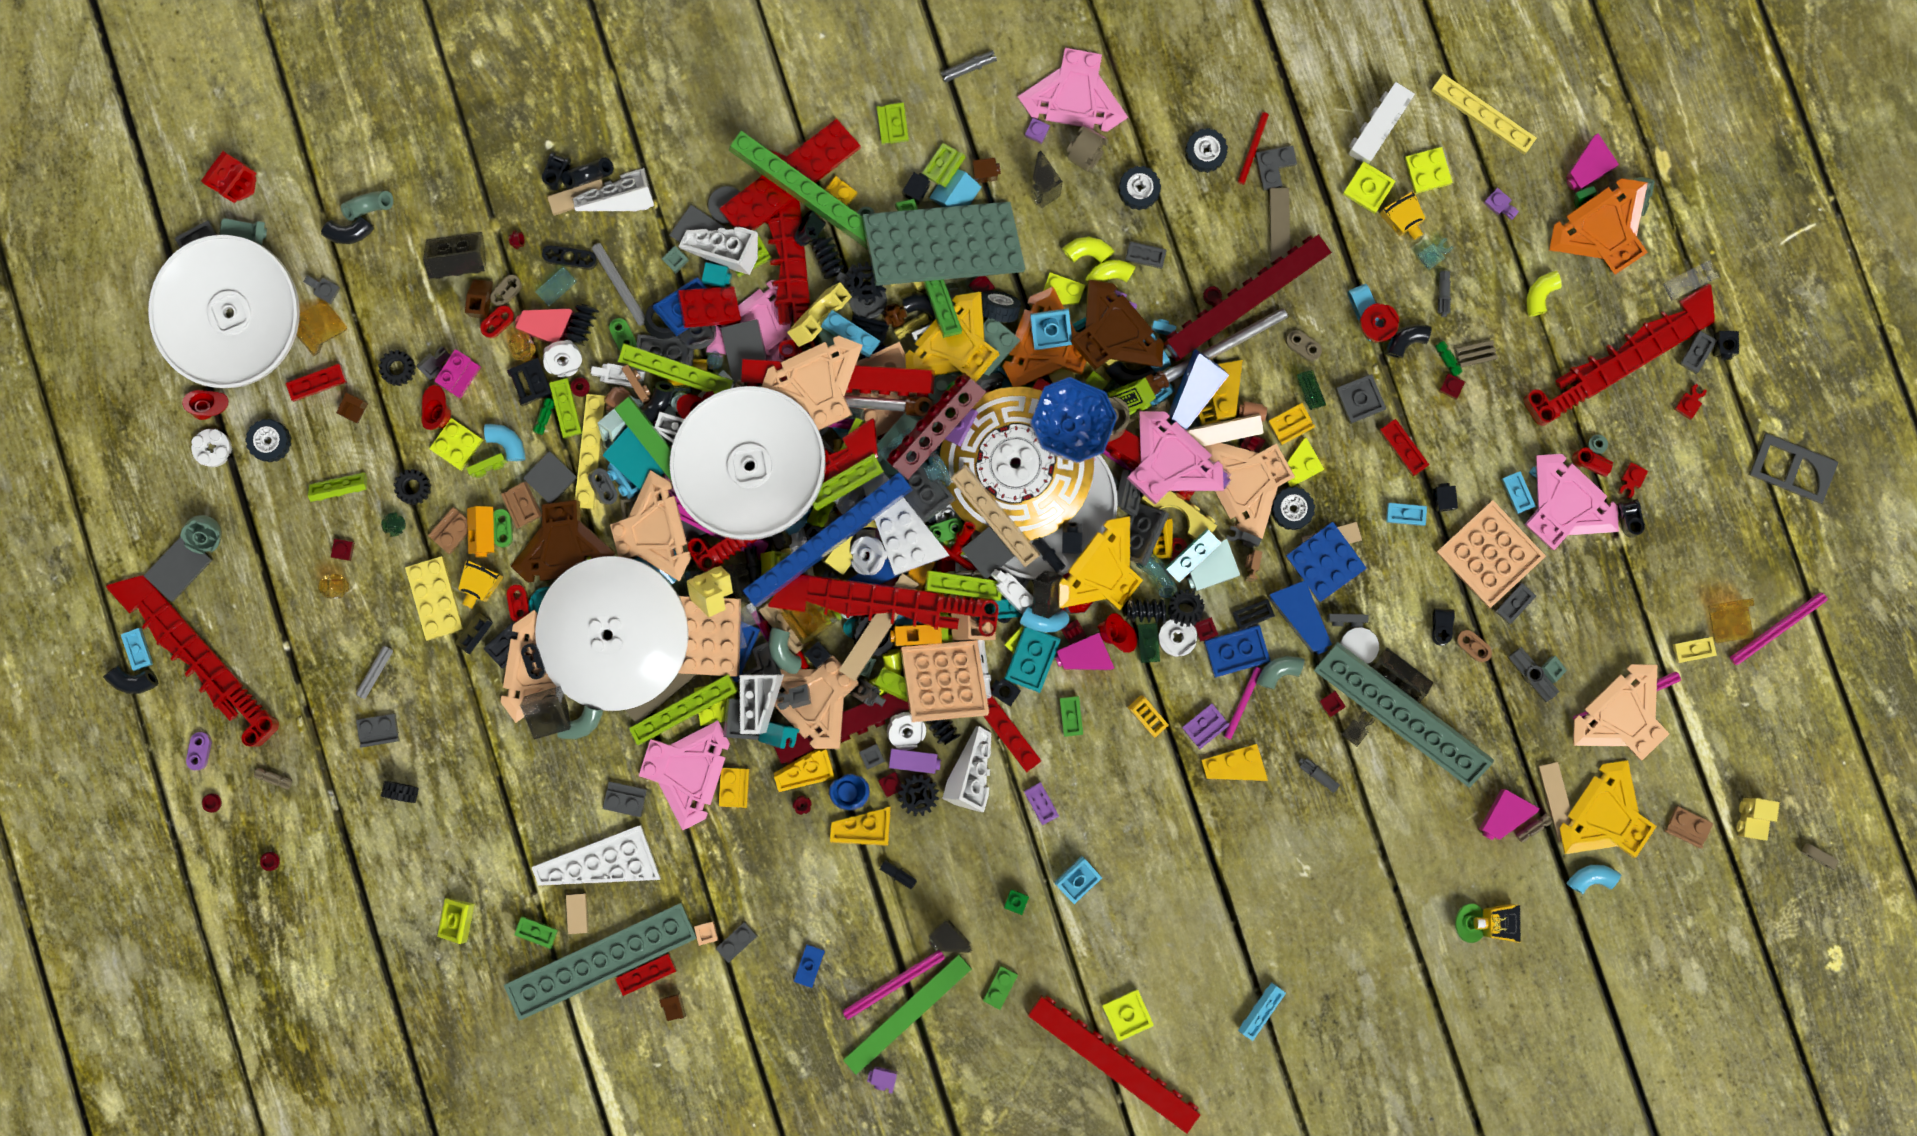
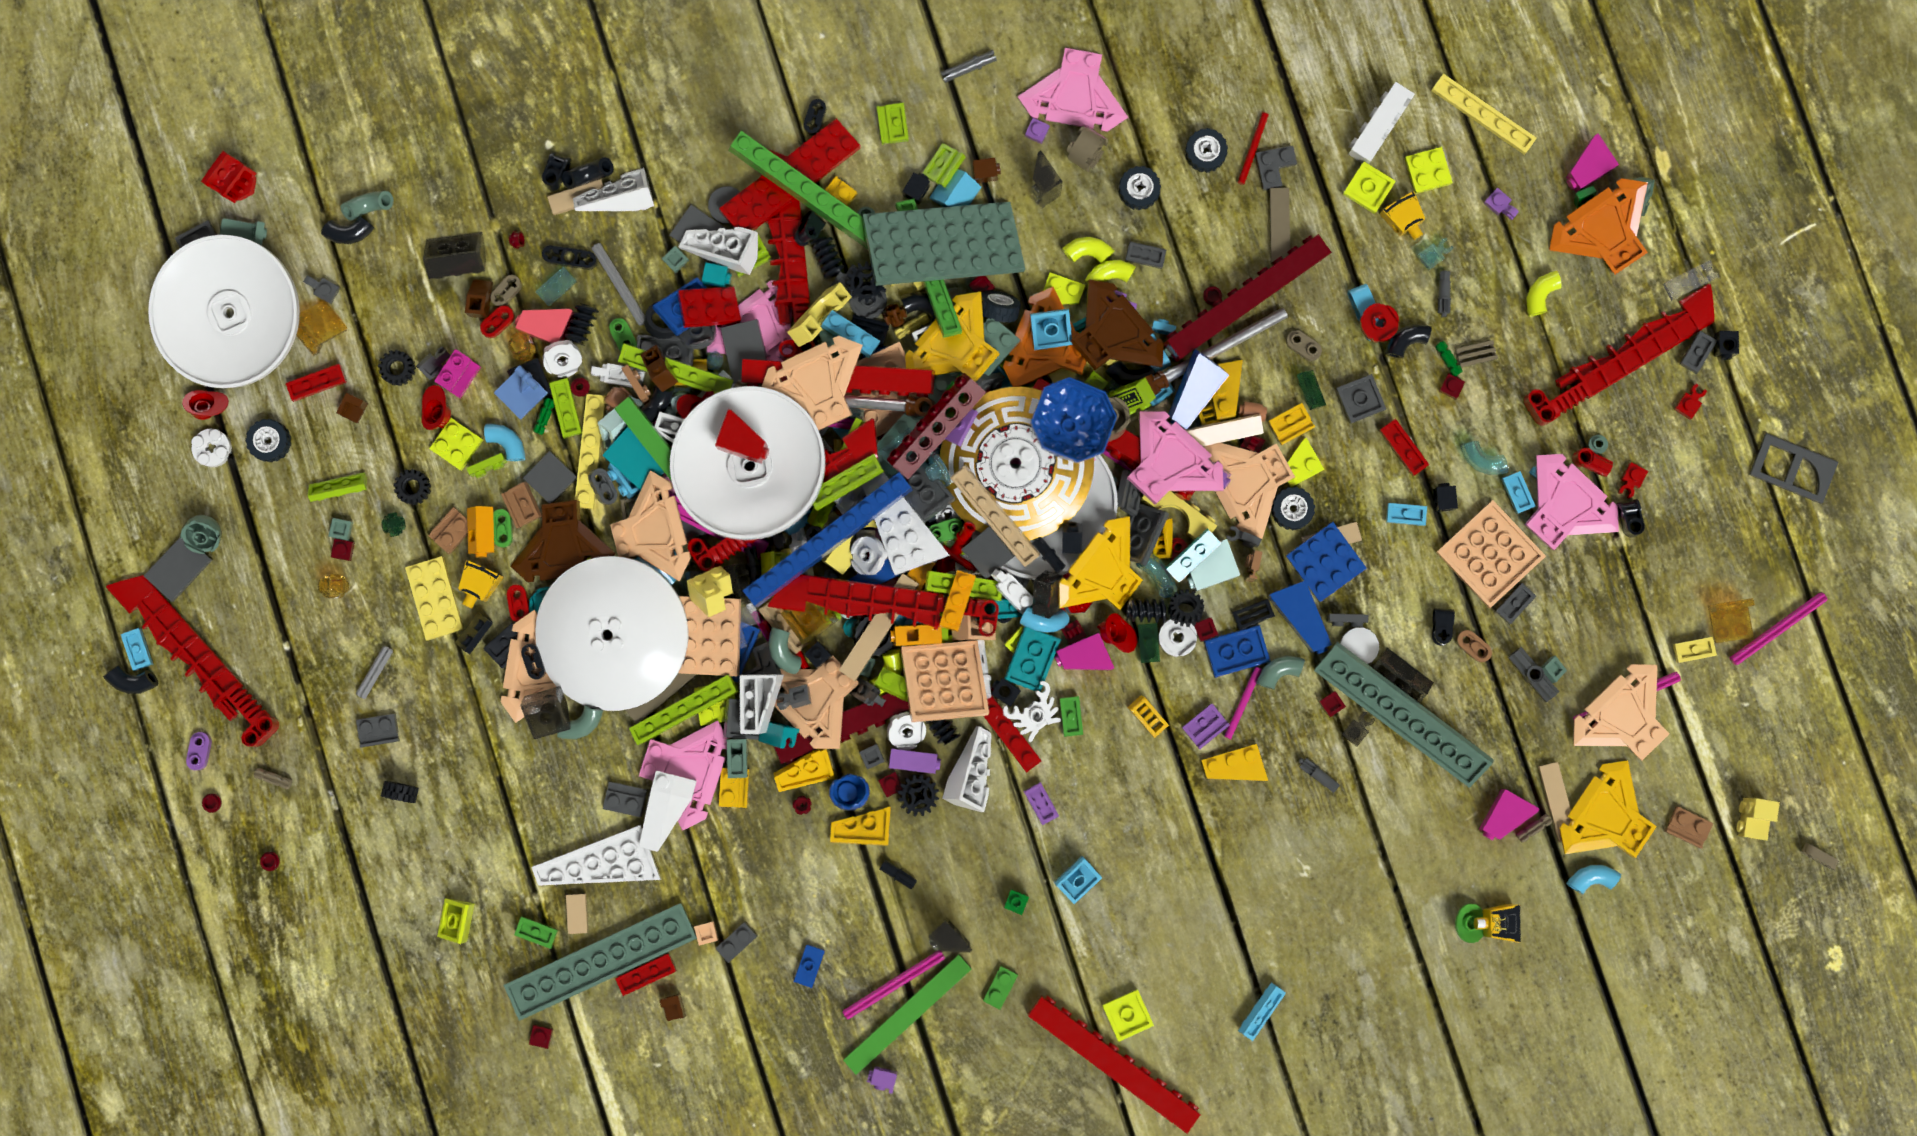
none -> sand green plate [329,518,353,541]
none -> medium blue plate [494,366,548,420]
none -> dark red plate [529,1025,553,1049]
none -> white wedge [639,771,697,852]
none -> reddish brown slope [640,344,678,392]
none -> red slope [715,409,769,464]
none -> sand green slope [727,739,748,778]
none -> black beam [804,99,827,136]
none -> light orange plate [939,570,976,632]
none -> white animal [1003,681,1061,742]
none -> clear light blue cylinder [1460,440,1508,475]

